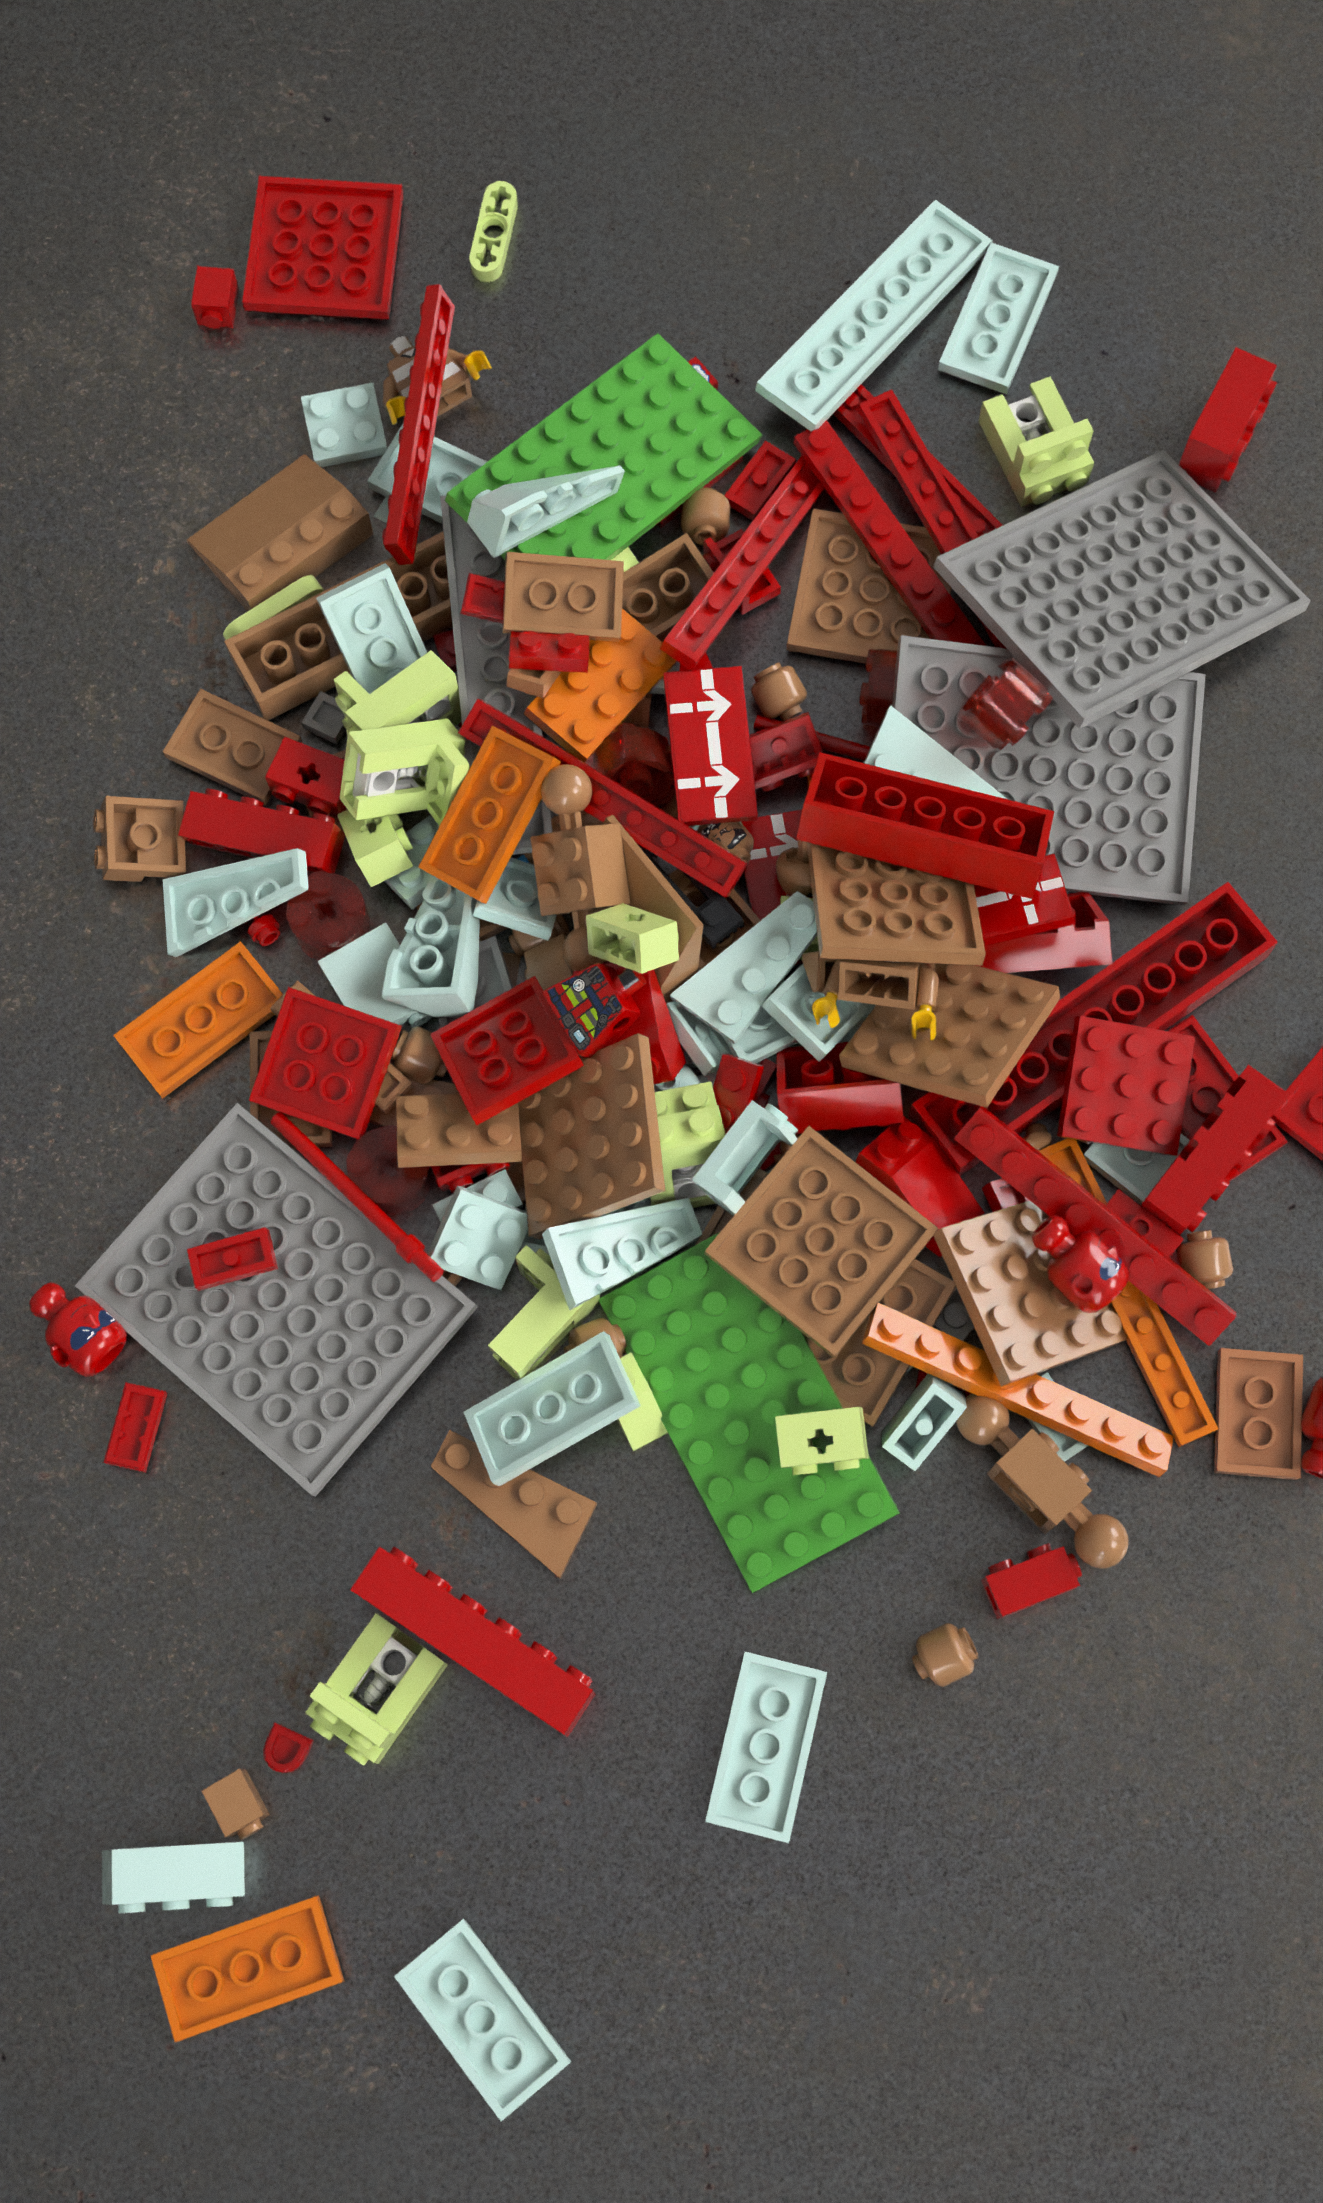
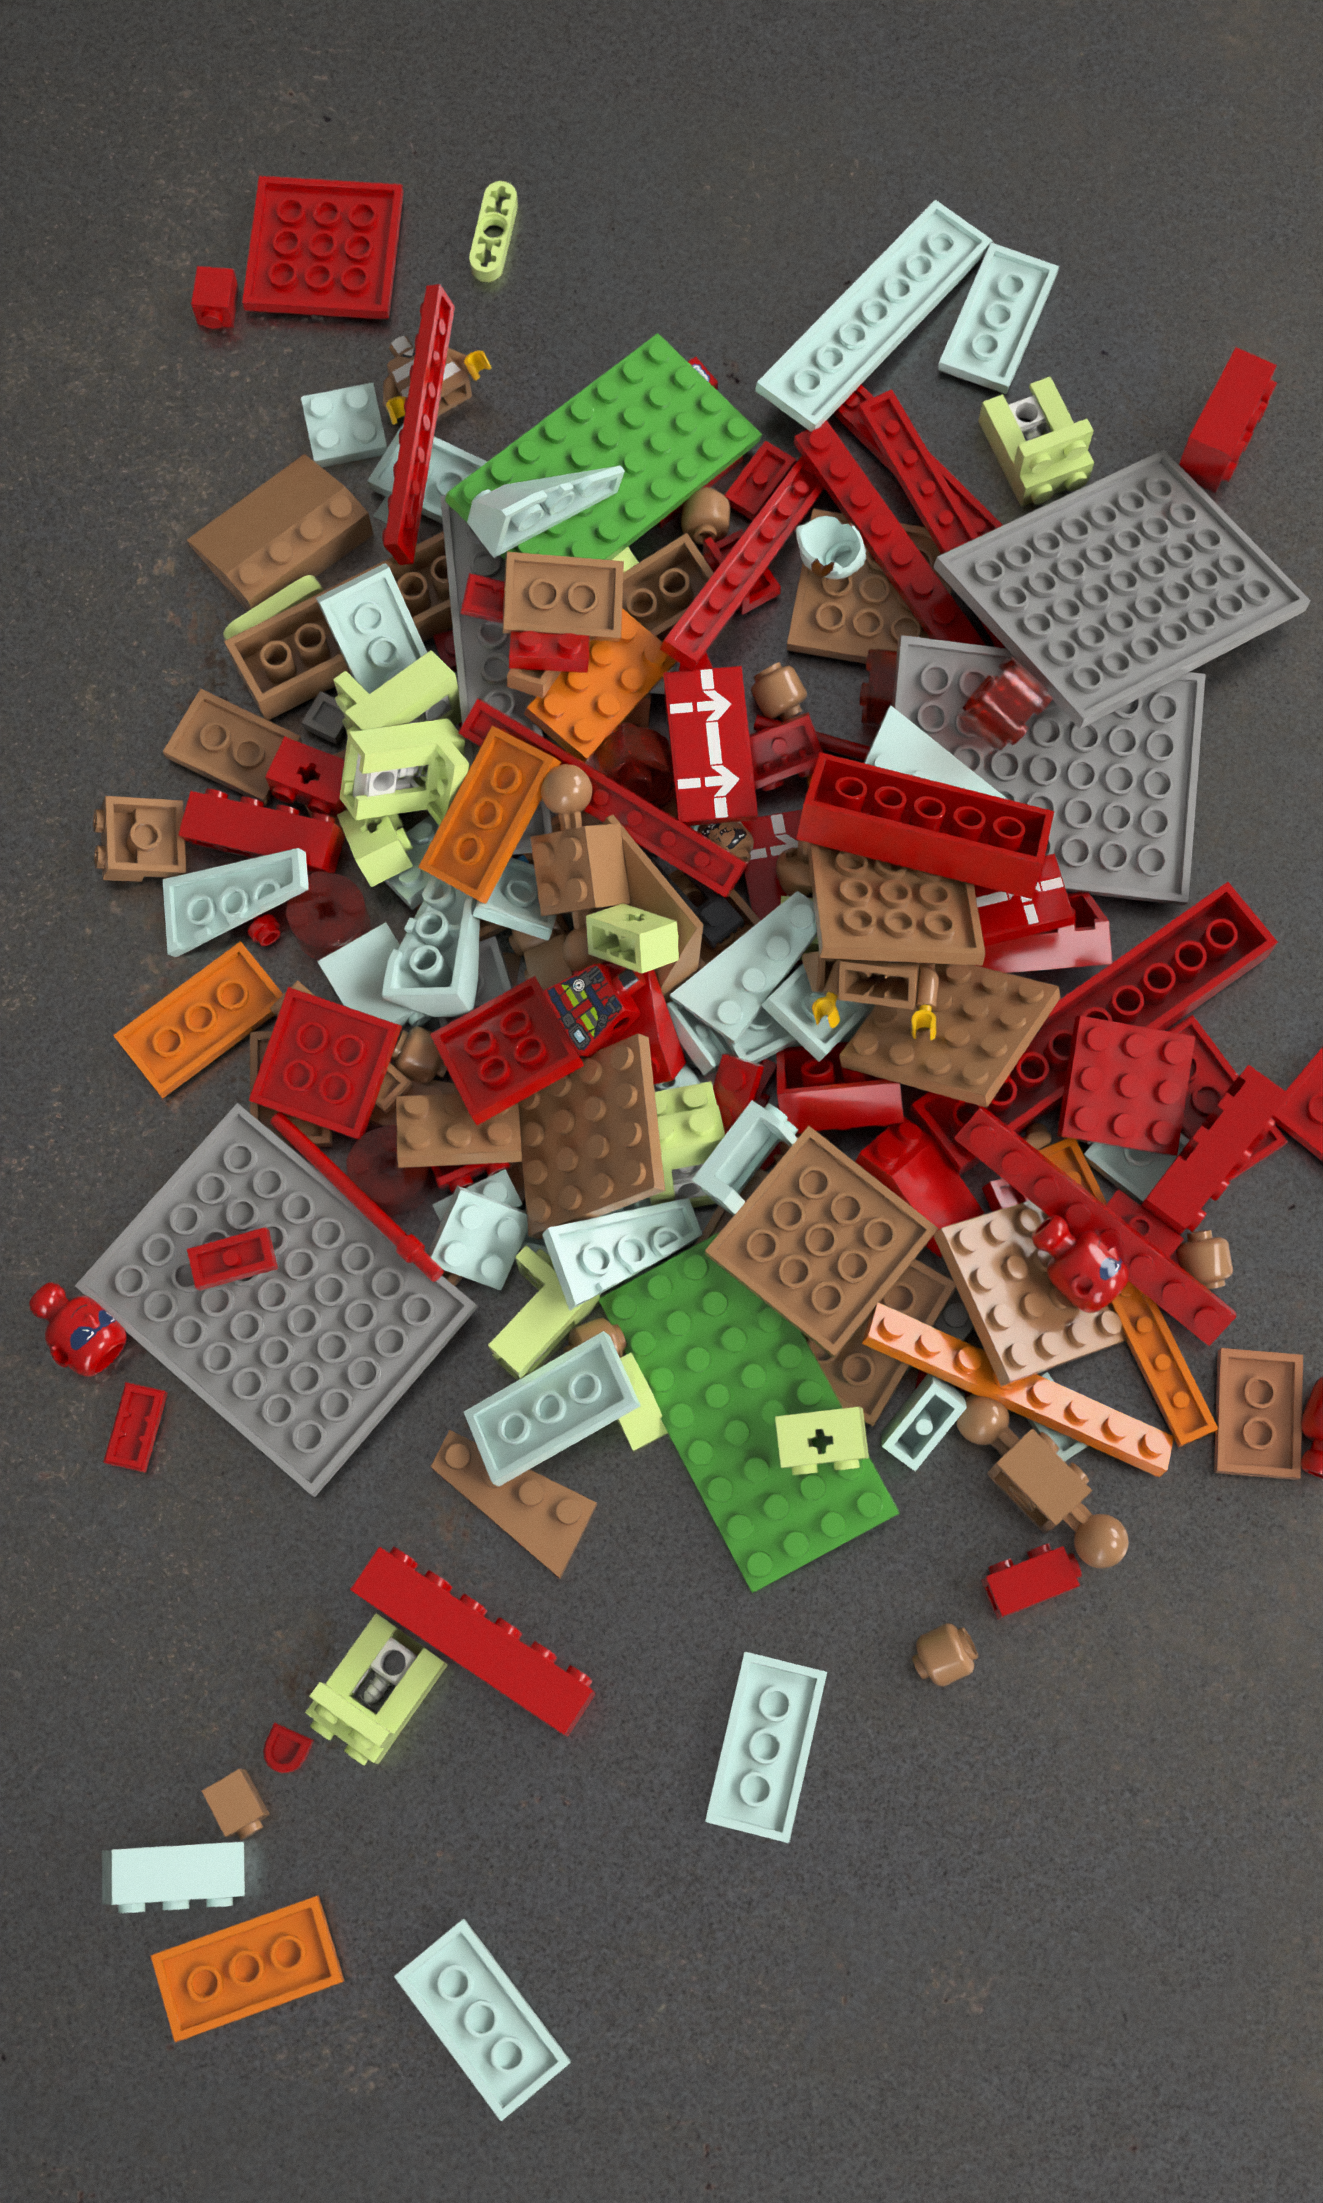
none -> light aqua hair [795,516,866,580]

